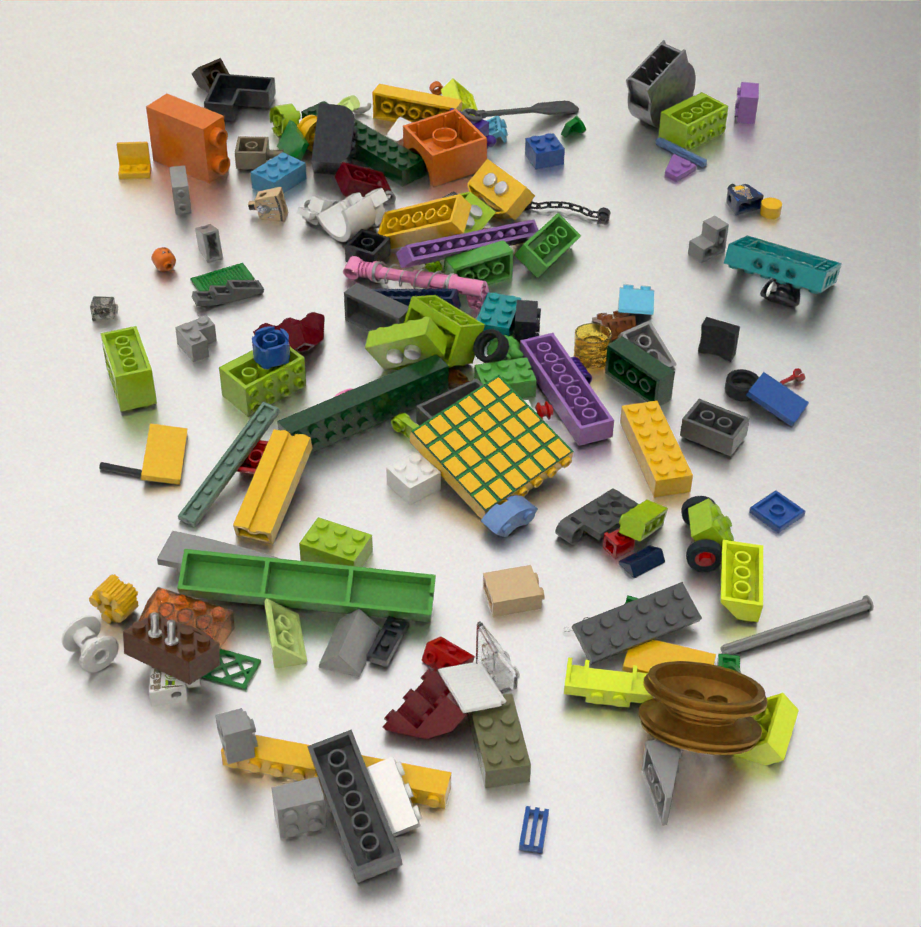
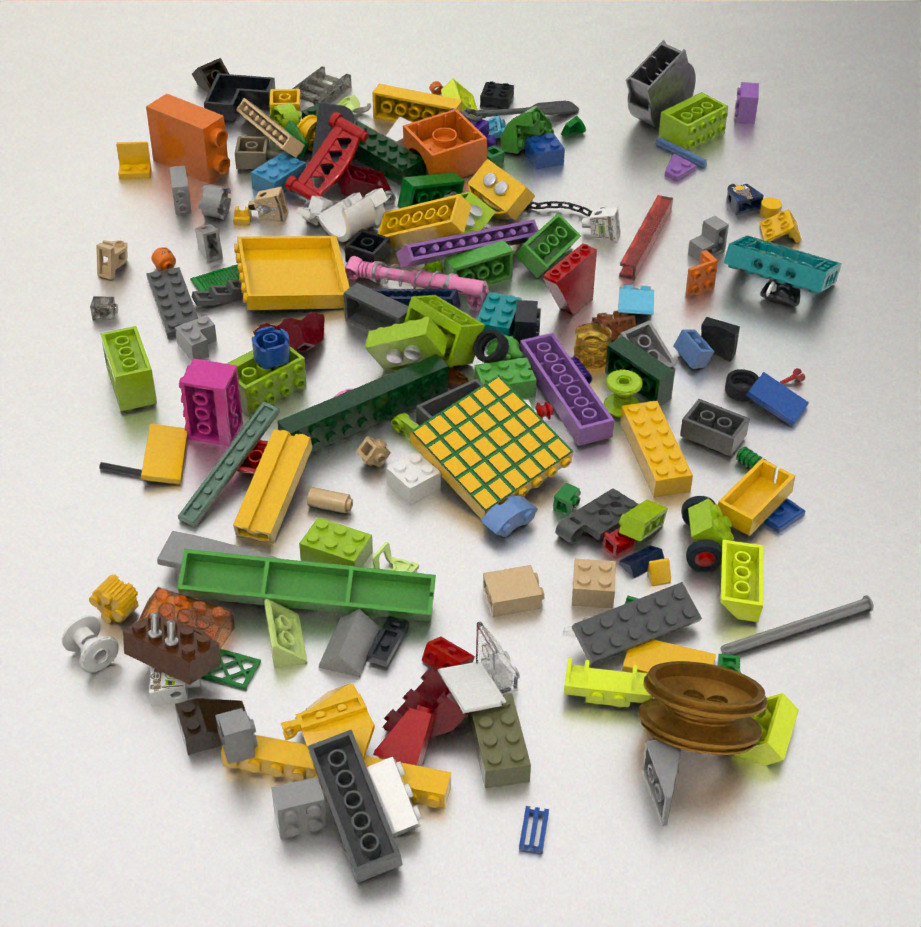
none -> tan tile [96,240,128,280]
none -> dark grey plate [146,267,198,338]
none -> dark brown slope [175,698,253,755]
none -> dark pink brick [179,358,243,447]
none -> light grey brick [198,184,231,219]
none -> yellow tile [233,206,252,225]
none -> yellow panel [234,236,350,310]
none -> tan brick [236,98,305,158]
none -> yellow brick [270,89,301,114]
none -> yellow panel [281,684,375,760]
none -> red piece [284,112,369,200]
none -> clear smoke fence [292,66,352,105]
none -> tan brick [307,487,353,514]
none -> tan brick [356,436,391,467]
none -> yellowish green piece [372,542,419,573]
none -> red slope [373,705,436,767]
none -> green wedge [397,172,465,208]
none -> black brick [480,81,514,109]
none -> green brick [487,146,505,165]
none -> bright green brick [500,106,554,154]
none -> red slope [543,243,597,316]
none -> green brick [553,483,581,516]
none -> tan brick [572,558,616,609]
none -> white torso [582,207,621,242]
none -> lime hose [604,370,642,418]
none -> clear red tile [619,195,673,281]
none -> yellow slope [647,558,671,586]
none -> medium blue brick [673,329,714,369]
none -> orange bracket [685,250,718,297]
none -> yellow piece [718,459,795,536]
none -> green piece [736,446,767,470]
none -> yellow bracket [760,209,802,243]

